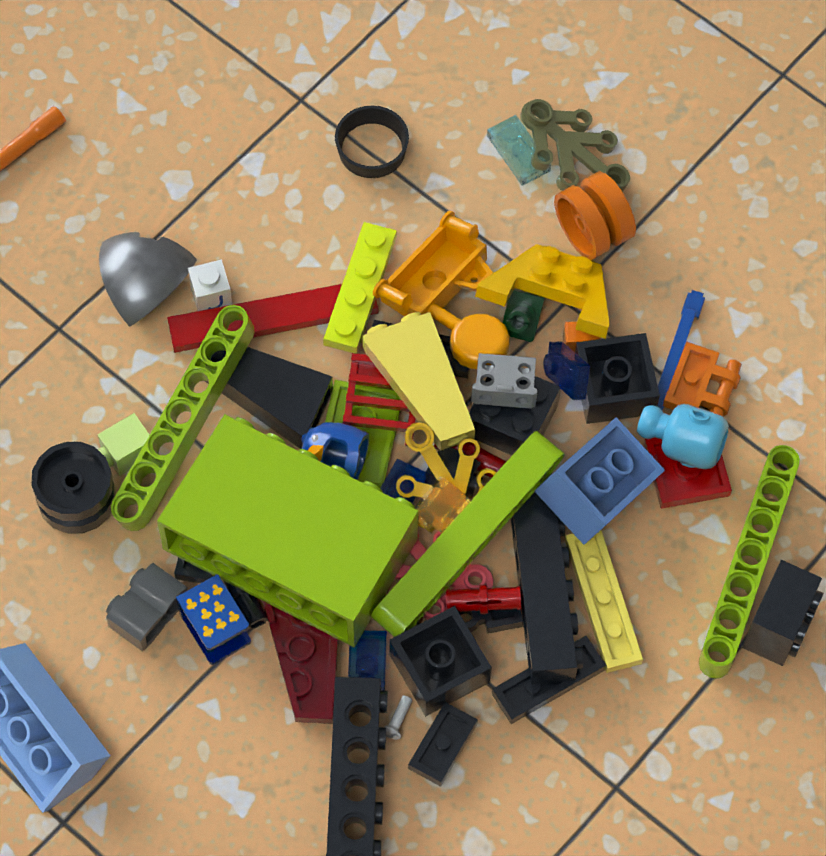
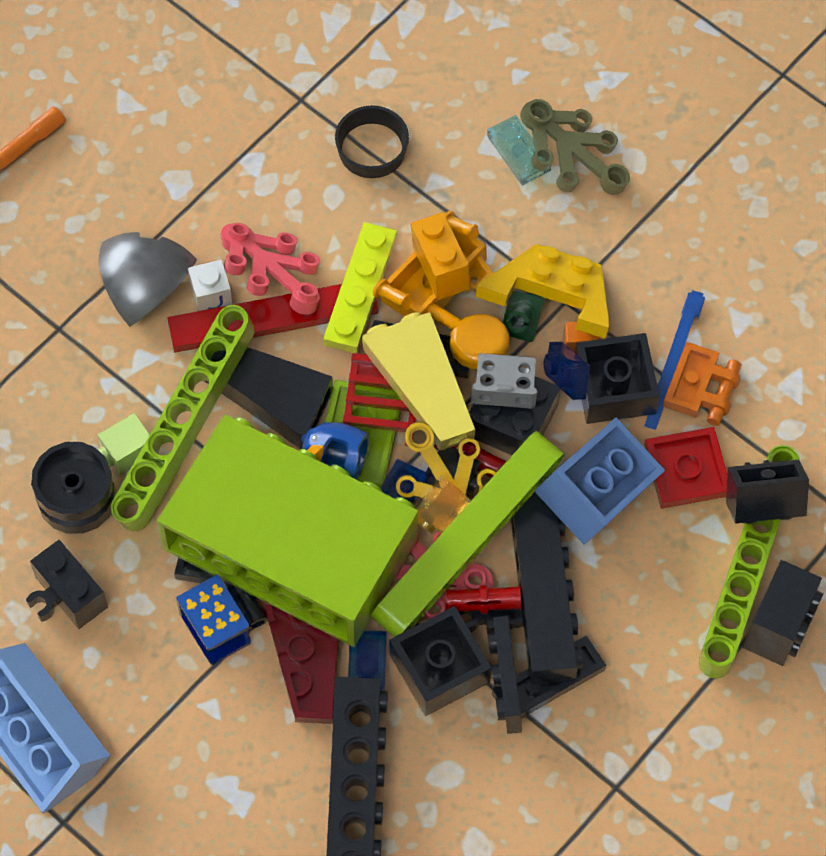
dark grey brick [106,563,188,651] -> none
white piece [384,696,412,740] -> none
black plate [408,702,478,787] -> none
orange wheel [554,171,636,260] -> none
light yellow plate [565,530,643,673] -> none
medium azure piece [637,404,729,469] -> none
none -> black brick [26,539,108,629]
none -> coral plant [220,223,320,314]
none -> light orange brick [410,212,470,300]
none -> black plate [487,616,522,734]
none -> black brick [726,460,809,524]

